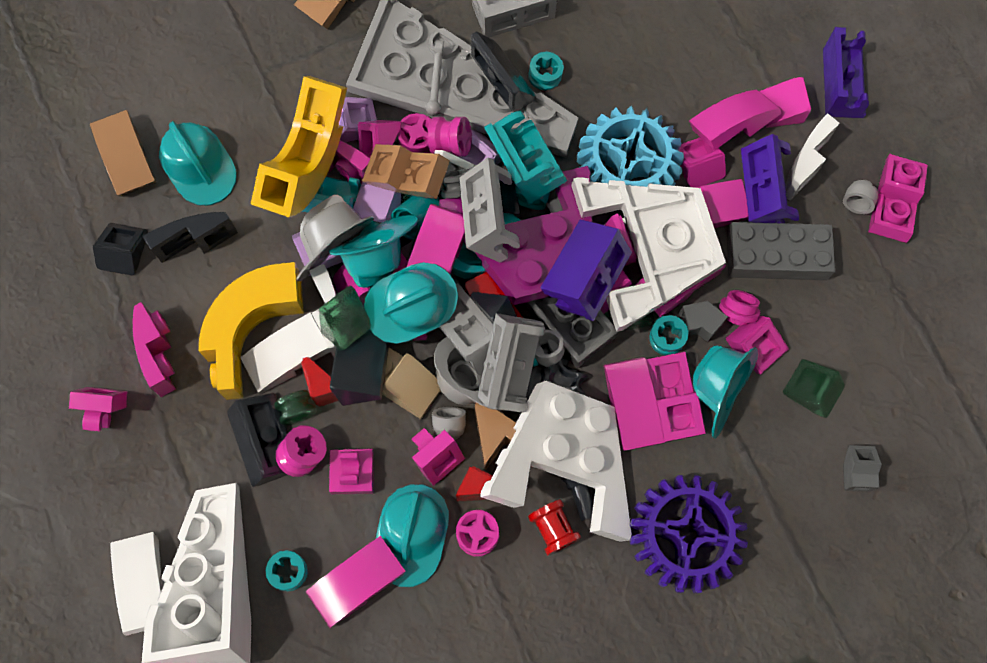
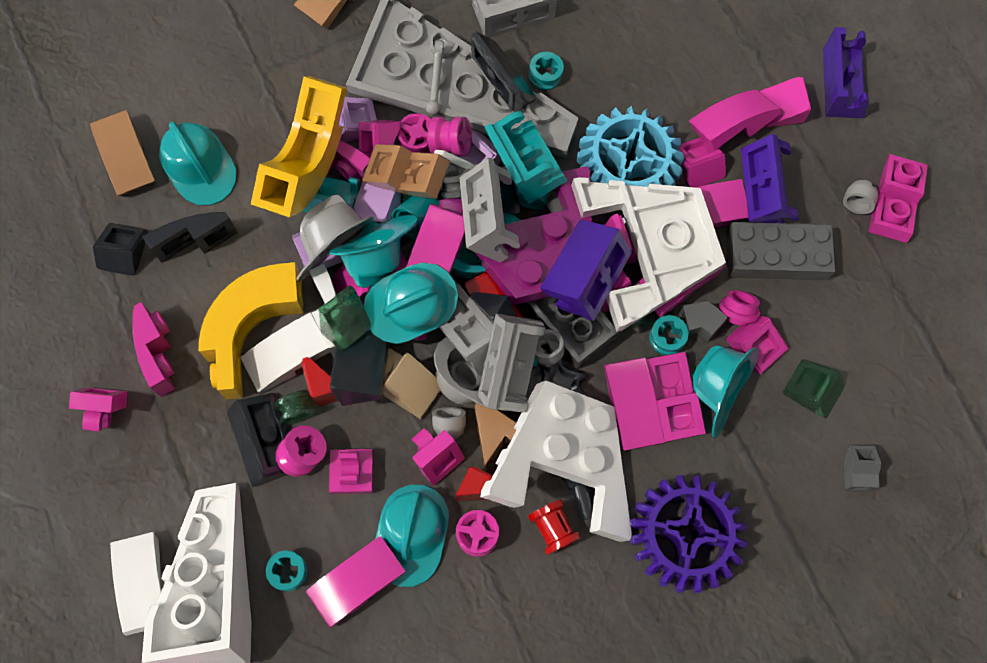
white slope [785,113,840,201] -> none

